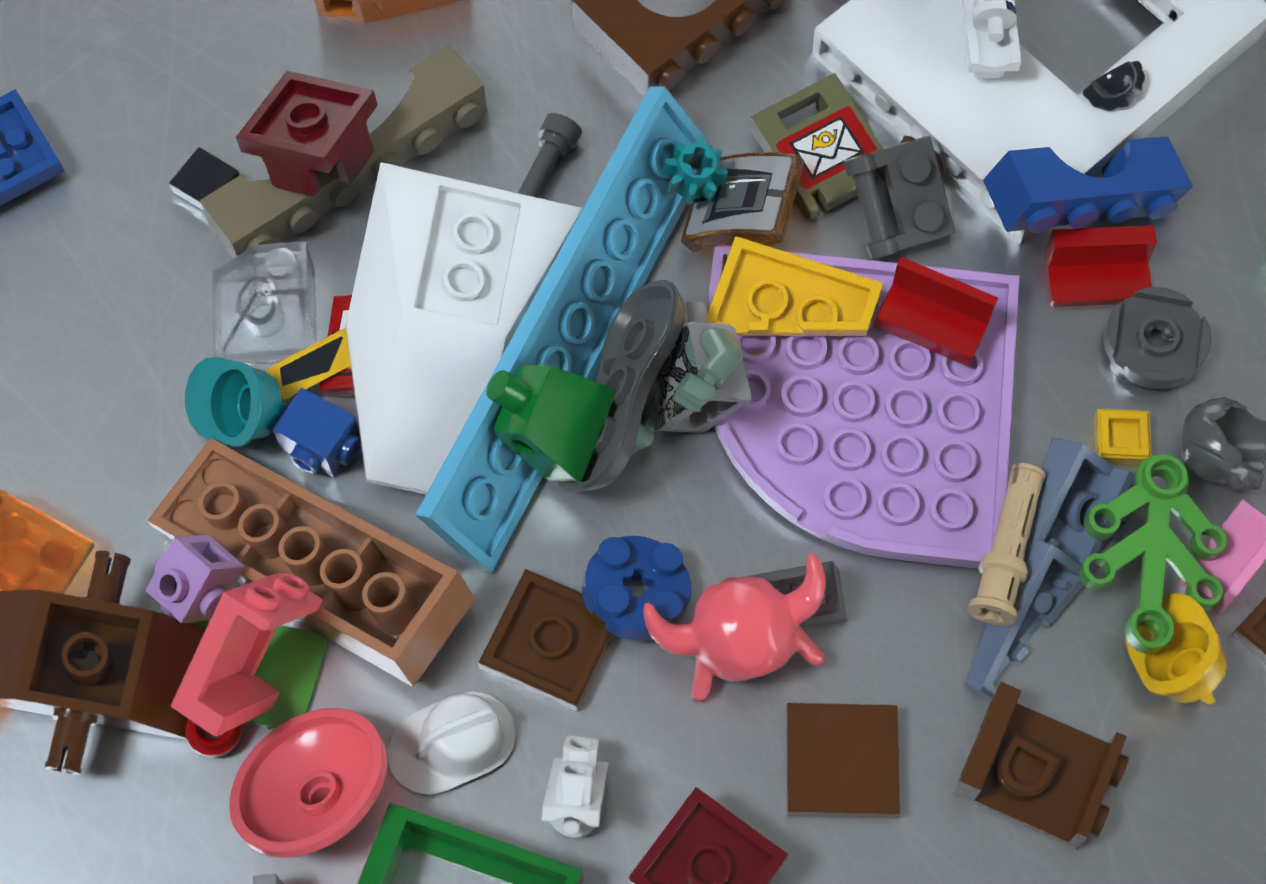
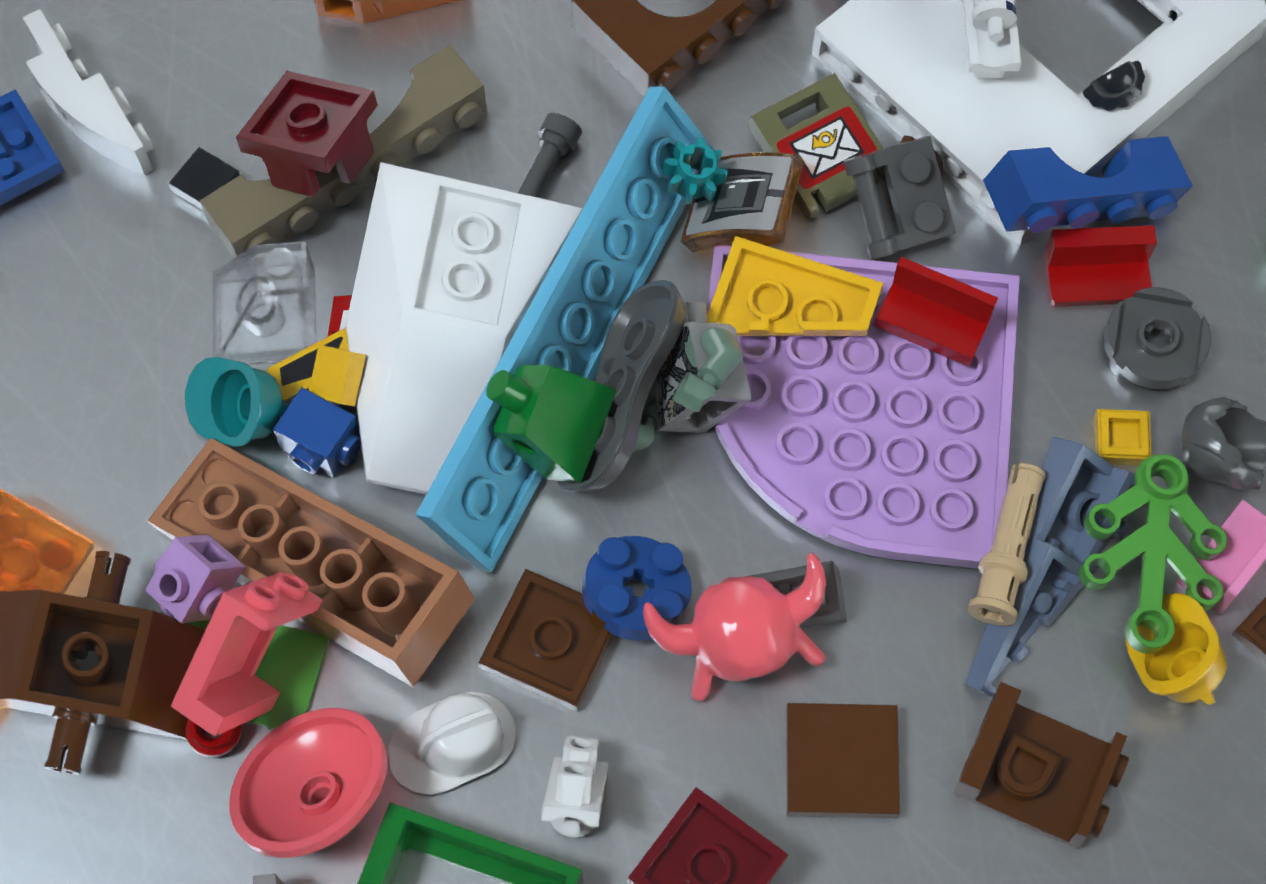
none -> white slope [22,9,154,175]
none -> yellow tile [309,345,366,406]

